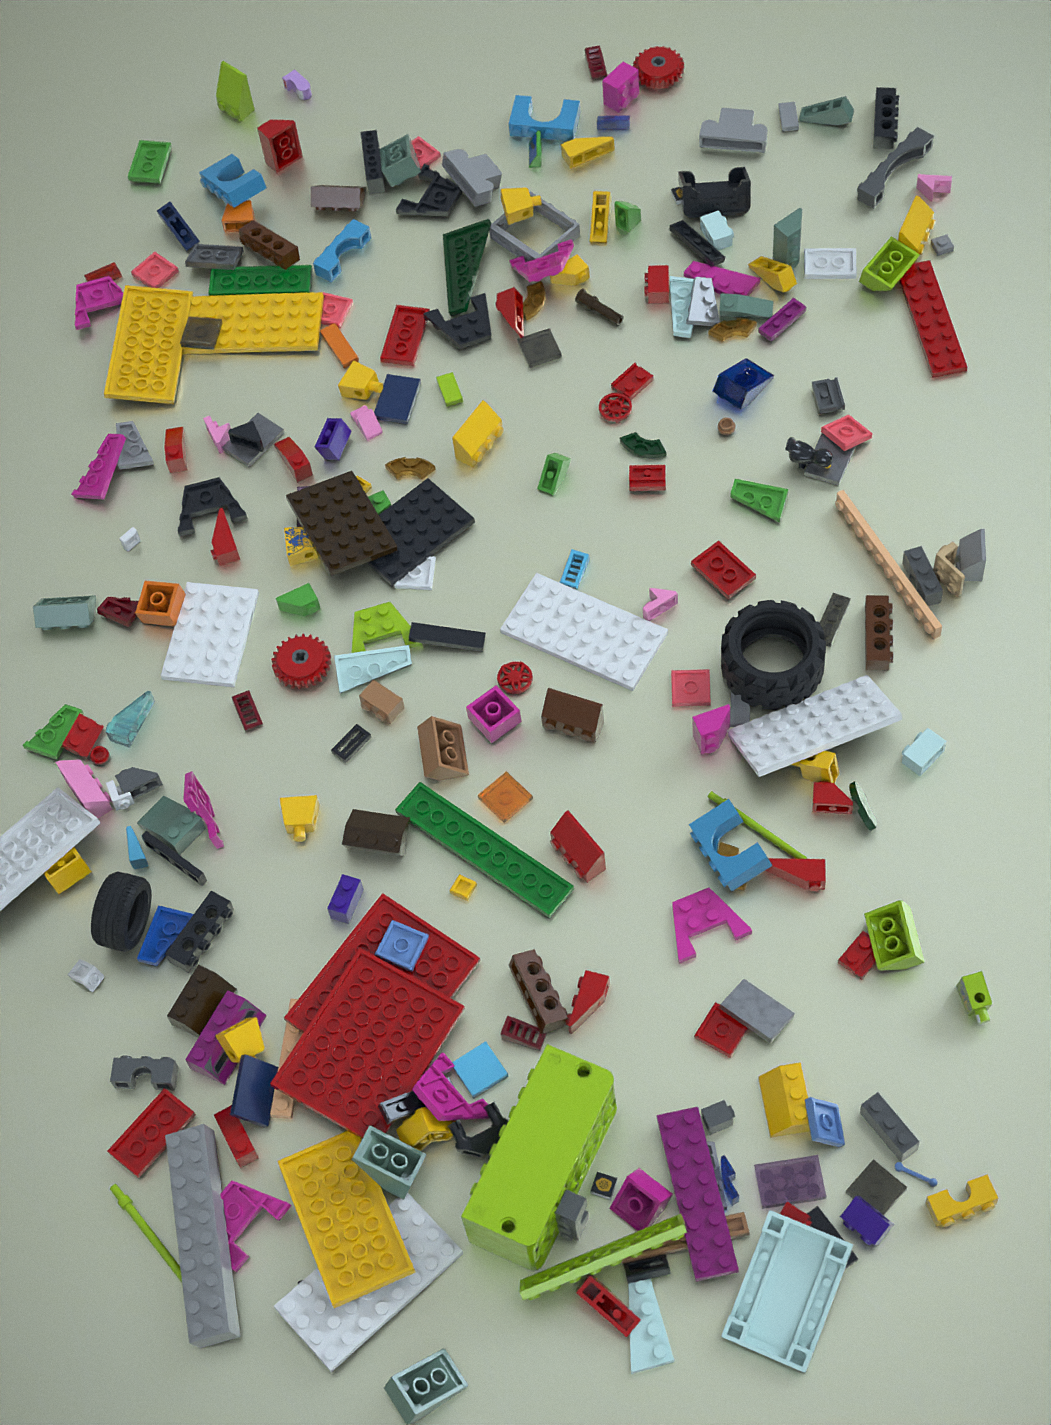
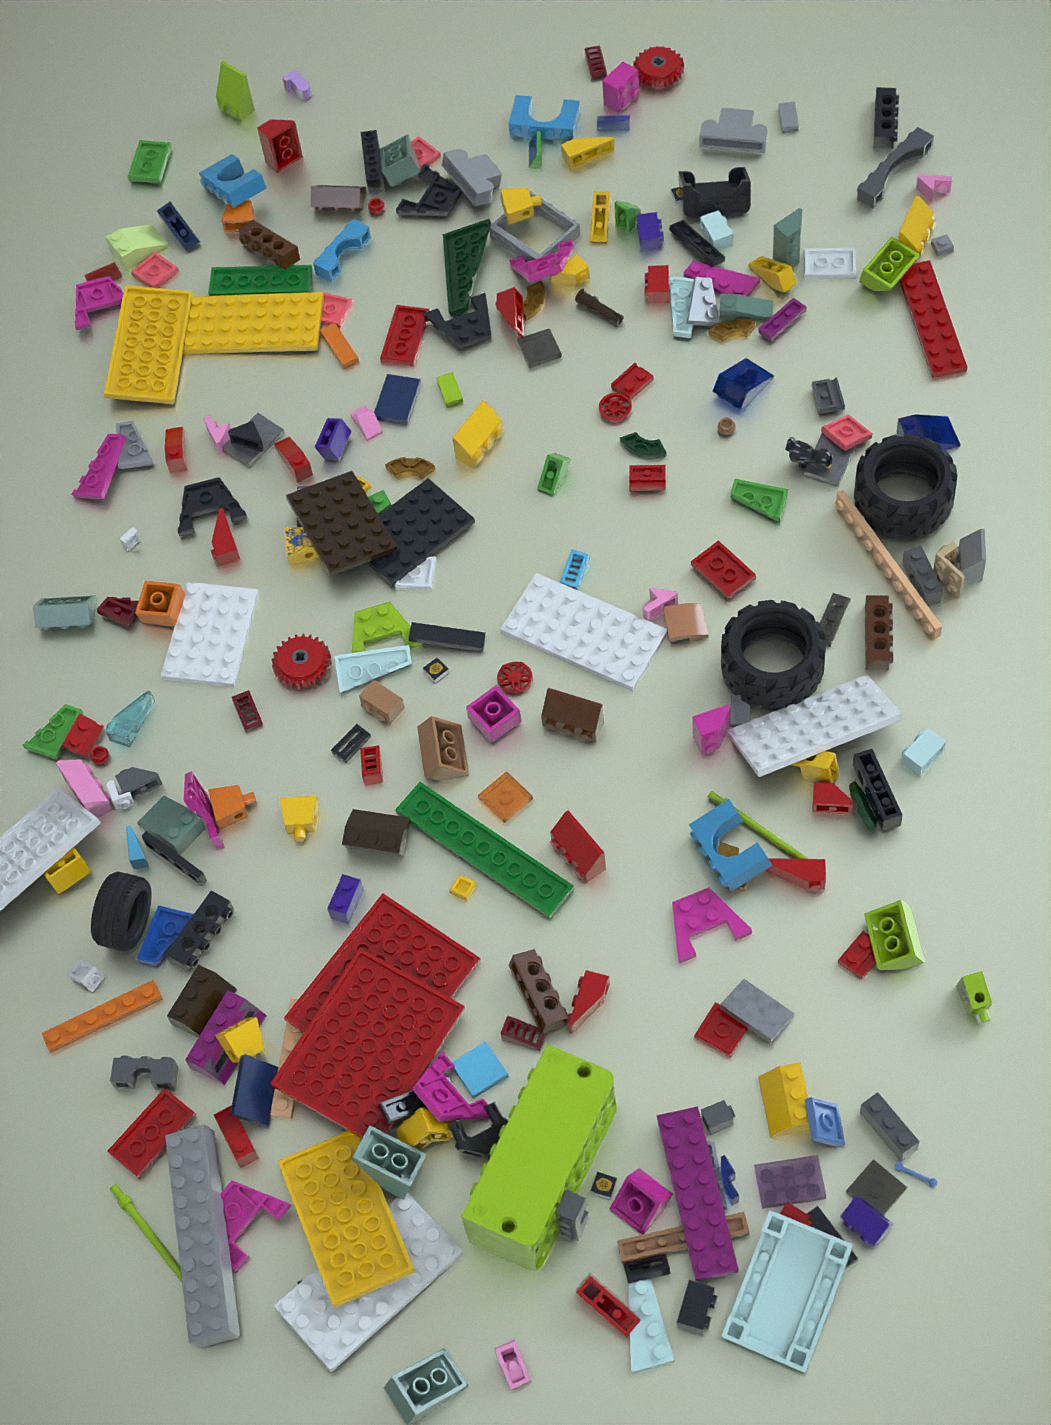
clear smoke tile [180,316,222,350] -> none
flat silver tile [185,244,244,270] -> none
bright green slope [276,583,321,616] -> none
yellow torso [338,361,383,400] -> none
medium blue tile [375,920,429,972] -> none
lime plate [519,1213,687,1300] -> none
coral tile [671,669,711,707] -> none
sand green slope [799,96,854,126] -> none
yellow arch [925,1174,999,1227] -> none
none -> orange plate [42,980,163,1053]
none -> yellowish green slope [106,224,169,270]
none -> orange torso [208,785,257,829]
none -> red slope [360,745,383,786]
none -> red plate [368,198,385,214]
none -> tile [423,658,450,683]
none -> bright pink slope [494,1339,531,1390]
none -> dark purple brick [637,212,664,251]
none -> nougat slope [663,603,709,642]
none -> black brick [677,1280,718,1336]
none -> black brick [853,749,903,832]
none -> black tyre [854,434,958,539]
none -> clear blue slope [896,414,961,450]

